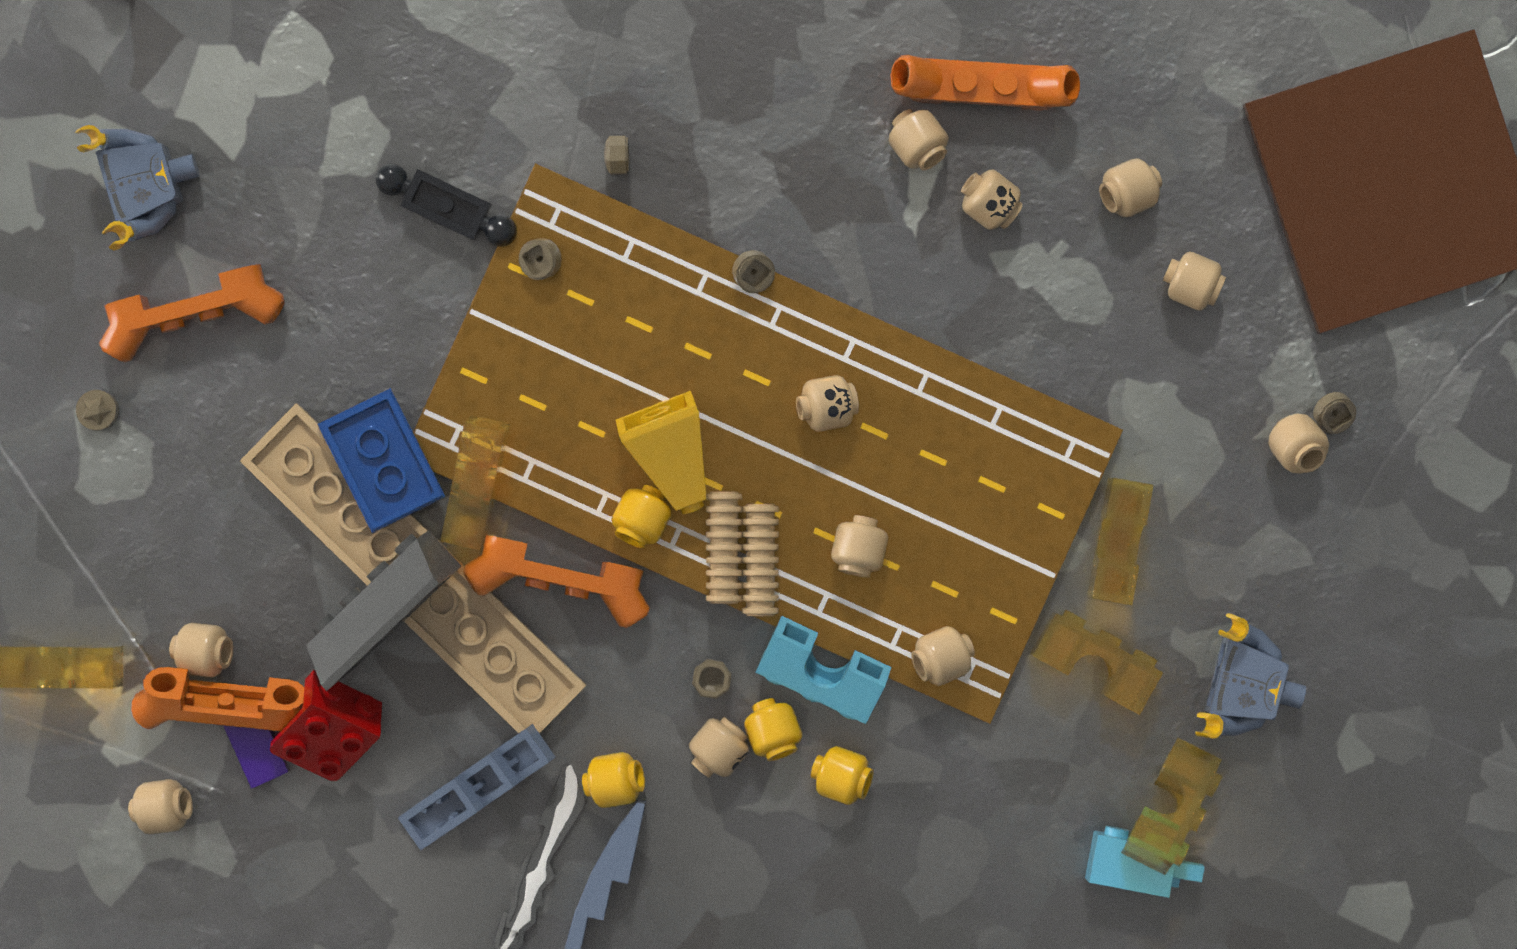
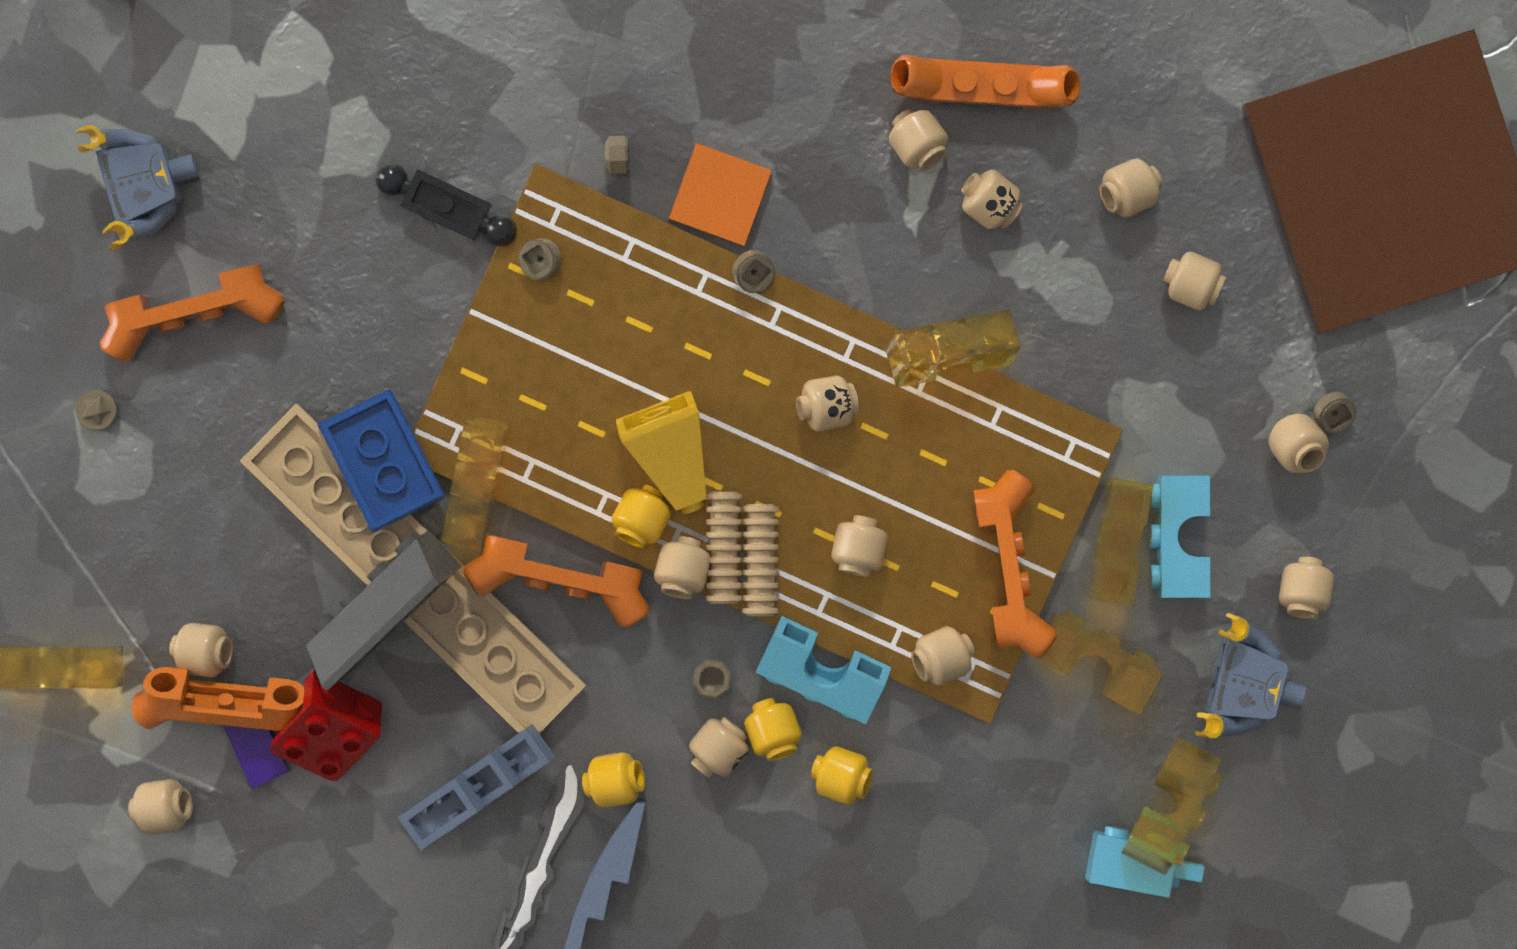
none -> tan head [654,536,710,599]
none -> orange tile [669,143,772,247]
none -> clear yellow arch [886,309,1021,388]
none -> orange plate [974,470,1057,659]
none -> medium azure arch [1149,476,1210,598]
none -> tan head [1279,557,1335,619]

